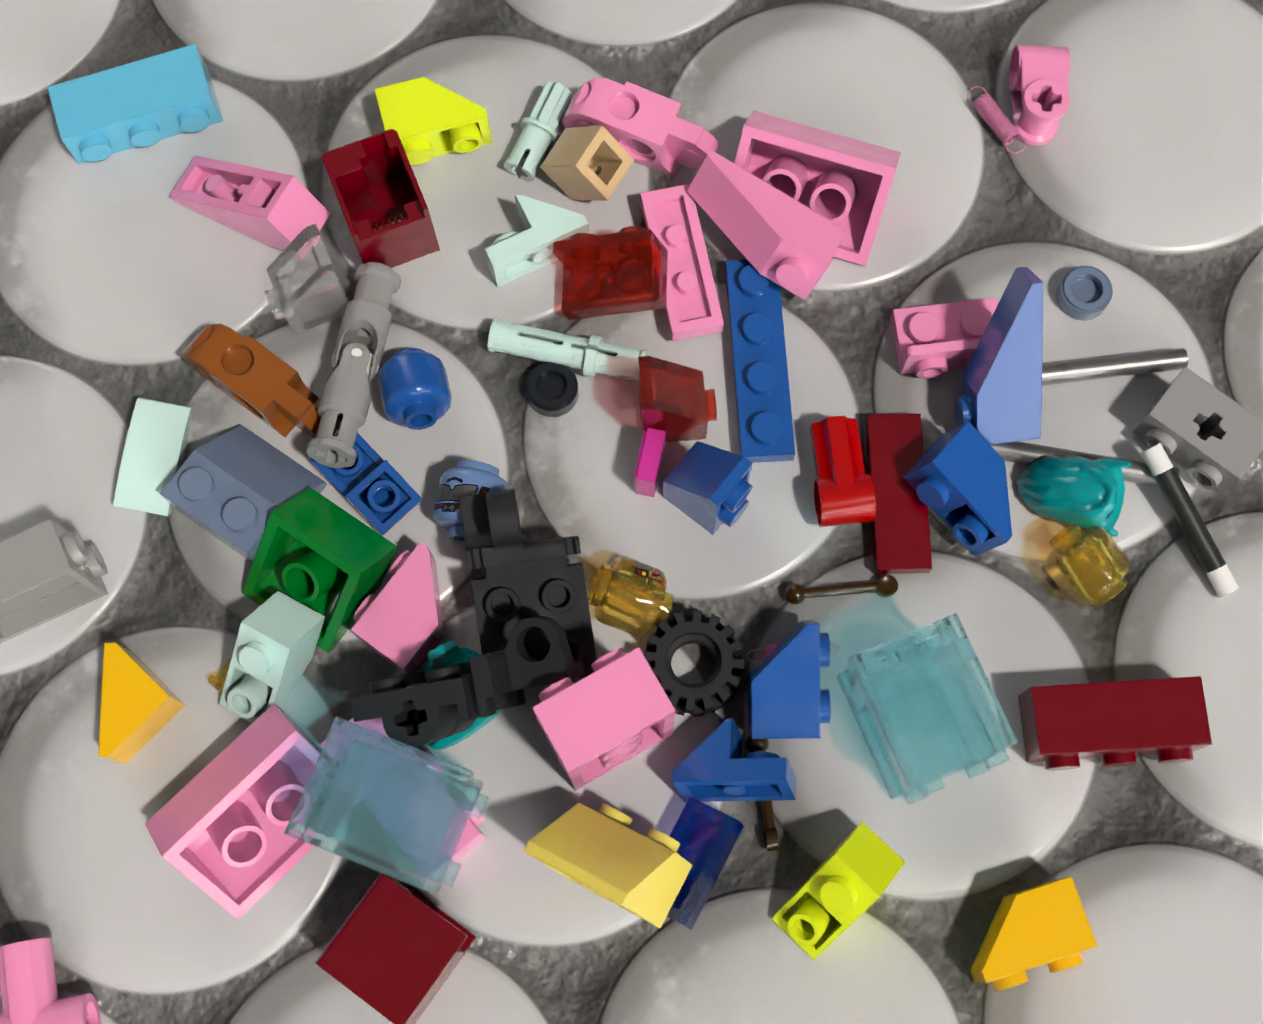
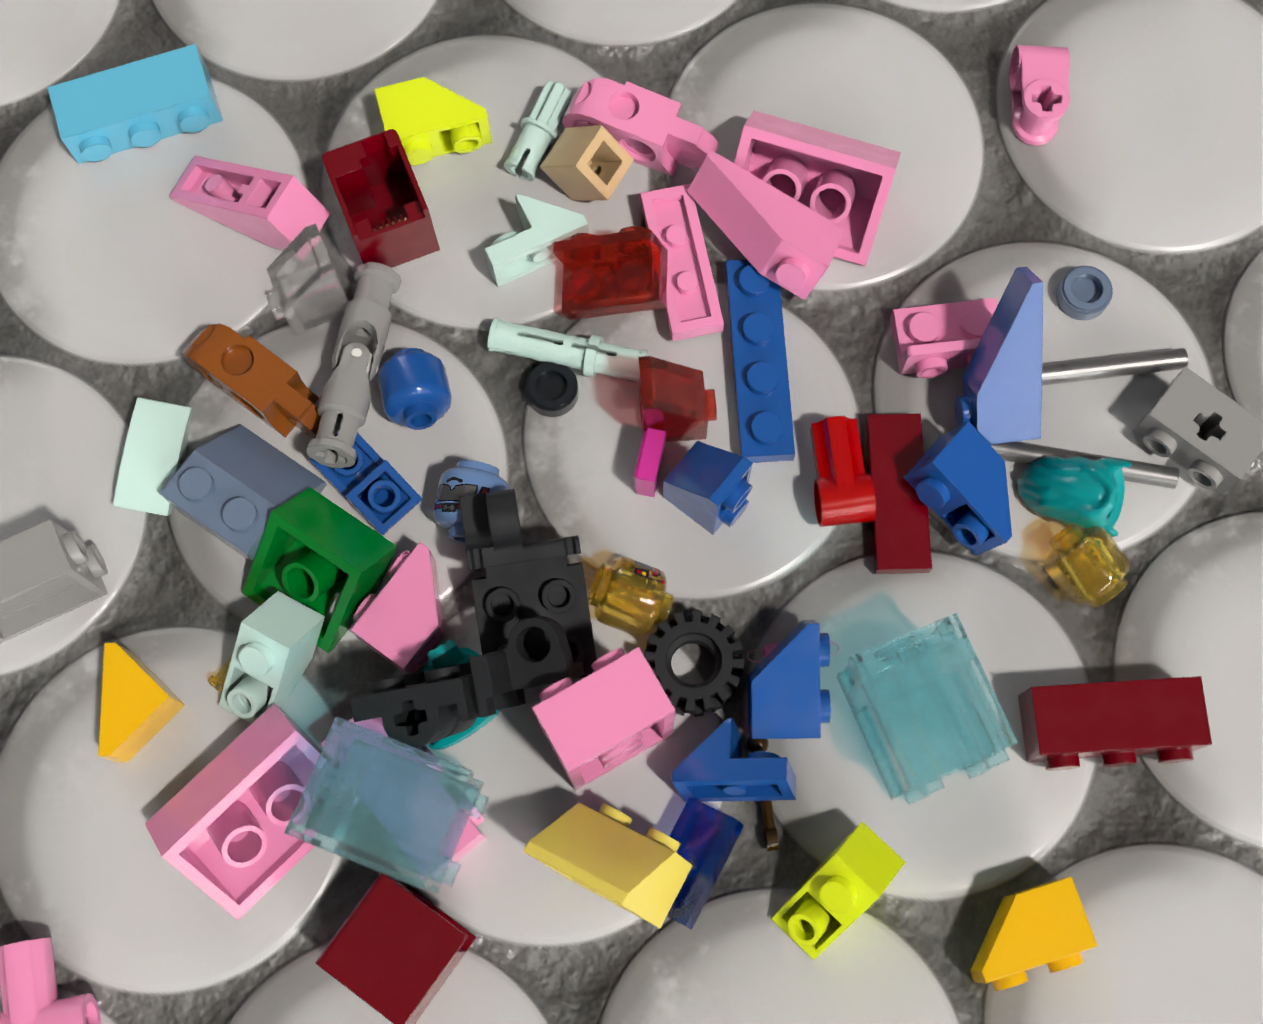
dark brown hinge [785,575,898,605] -> none
bright pink piece [967,86,1026,154] -> none
pearl dark grey bar [1141,443,1239,598] -> none

